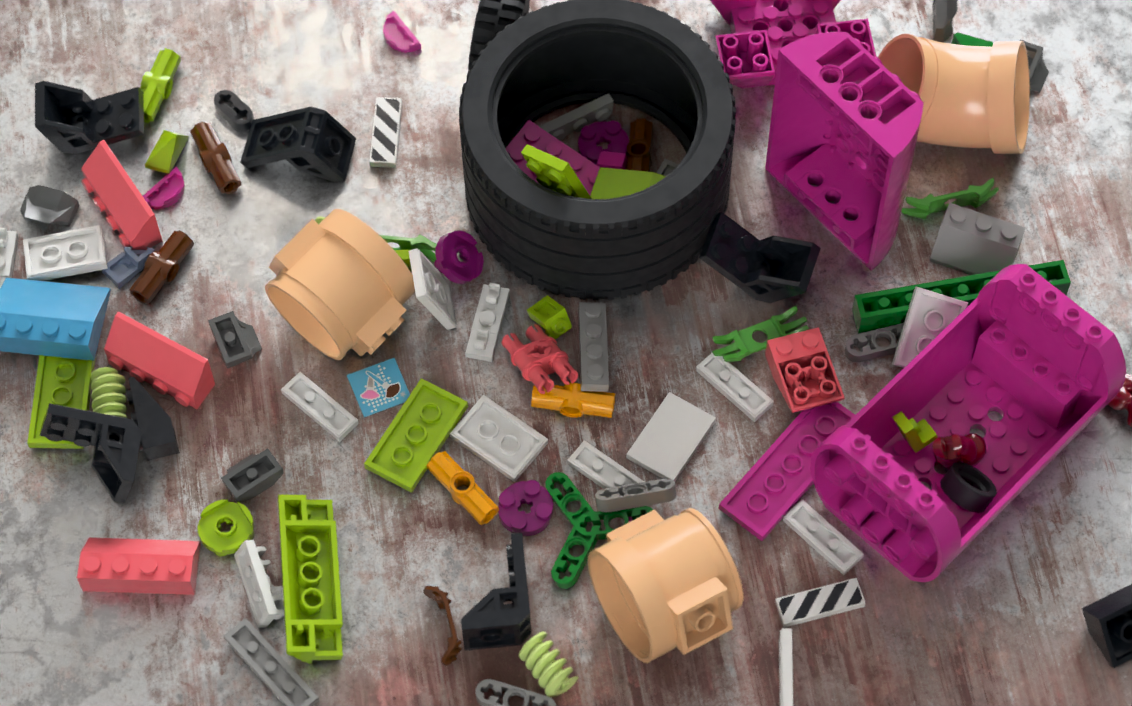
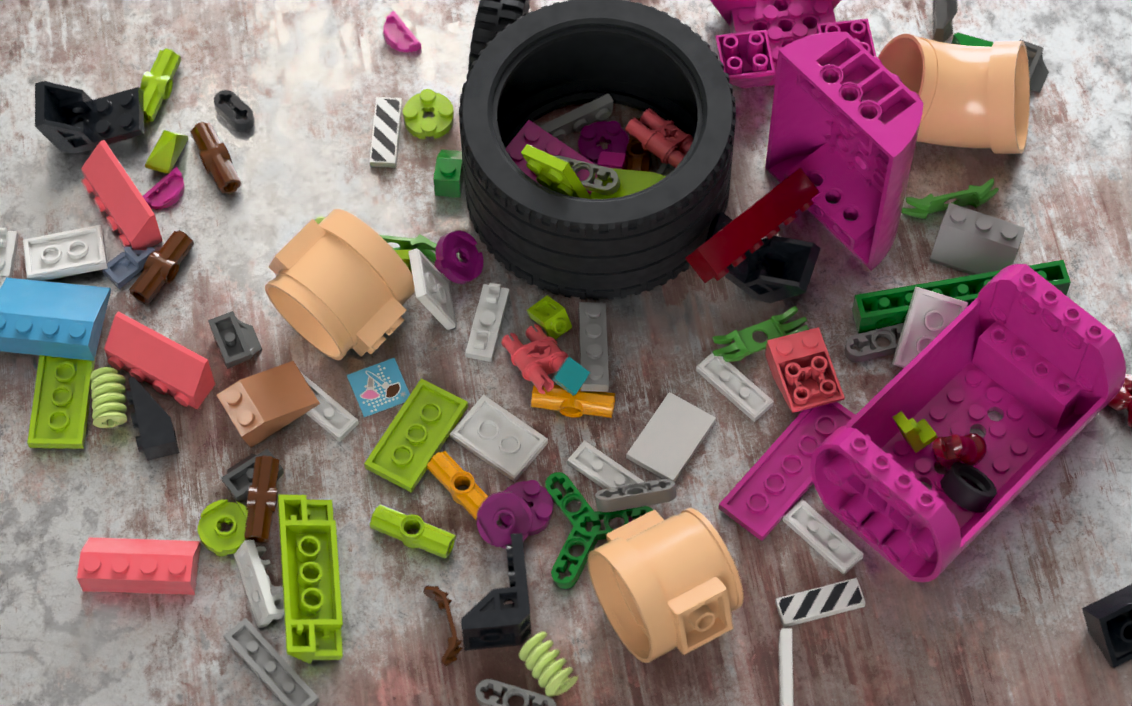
dark grey slope [20,185,79,227] -> none
black bracket [40,403,142,503] -> none
black bracket [240,106,356,183] -> none
none -> nougat slope [217,361,320,448]
none -> reddish brown piece [245,455,280,543]
none -> lime piece [370,504,456,559]
none -> lime plate [403,89,454,139]
none -> green slope [433,149,464,198]
none -> magenta plate [476,491,533,548]
none -> teal tile [551,357,590,396]
none -> light grey beam [555,155,620,195]
none -> coral pin [625,108,693,168]
none -> dark red brick [685,167,820,283]

